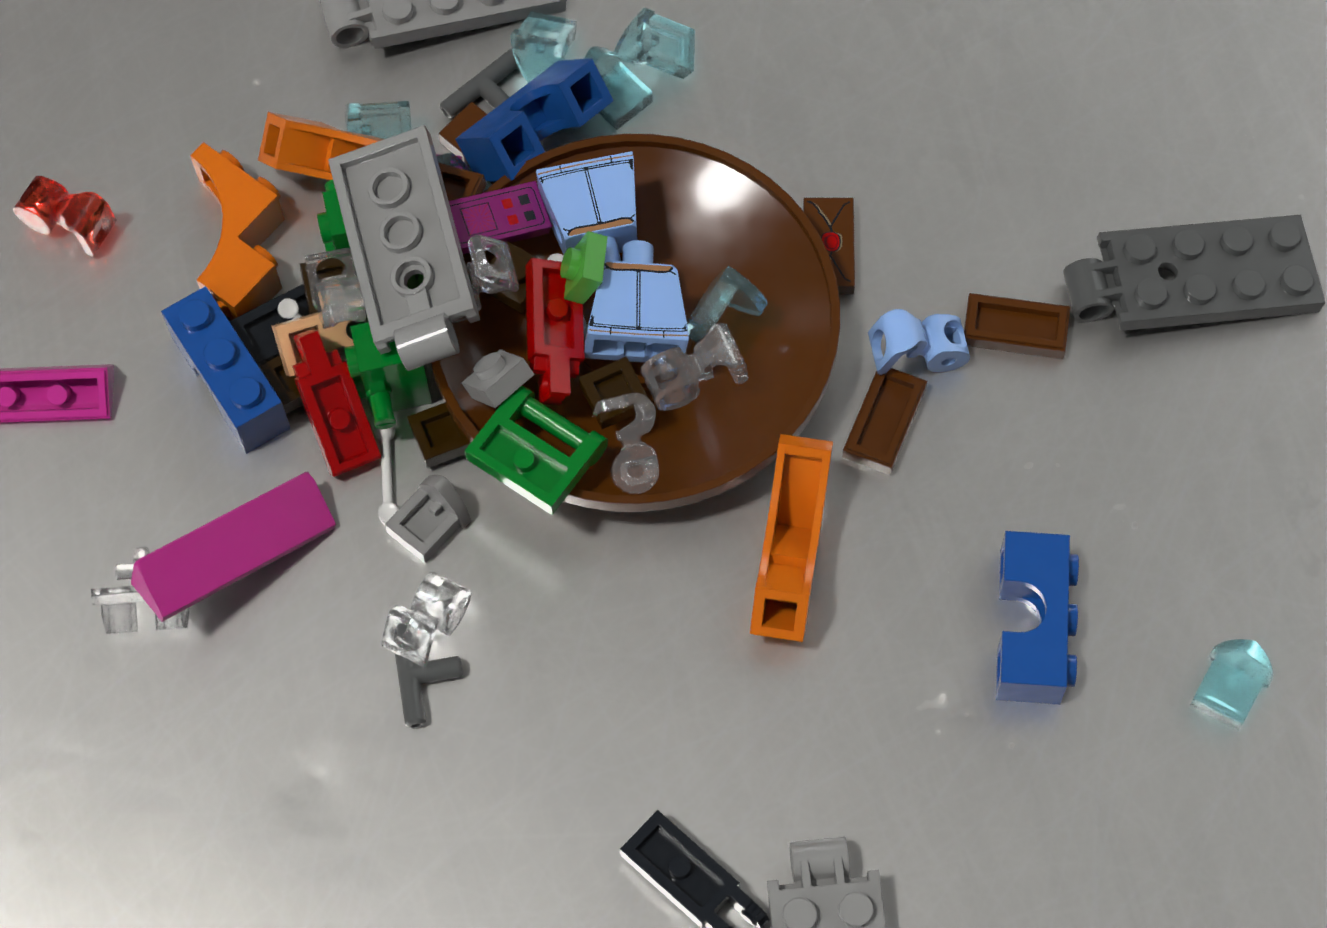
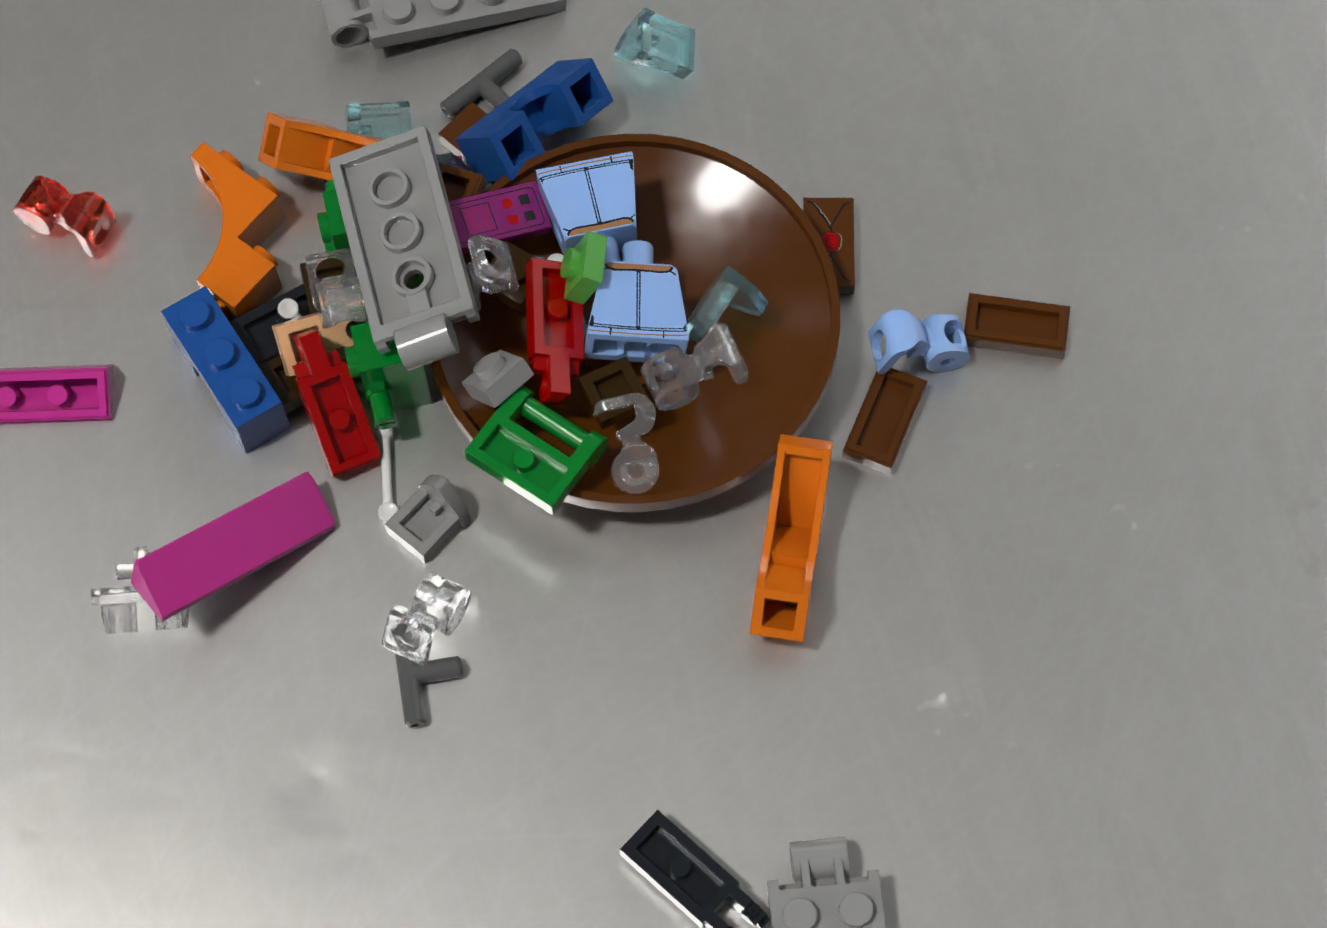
dark brown plate [407,403,471,468] -> none
clear light blue tile [510,12,577,83] -> none
clear light blue tile [584,46,653,130] -> none
blue arch [995,531,1079,705] -> none
dark grey hinge [1063,215,1326,331] -> none
clear light blue tile [1190,639,1273,731] -> none

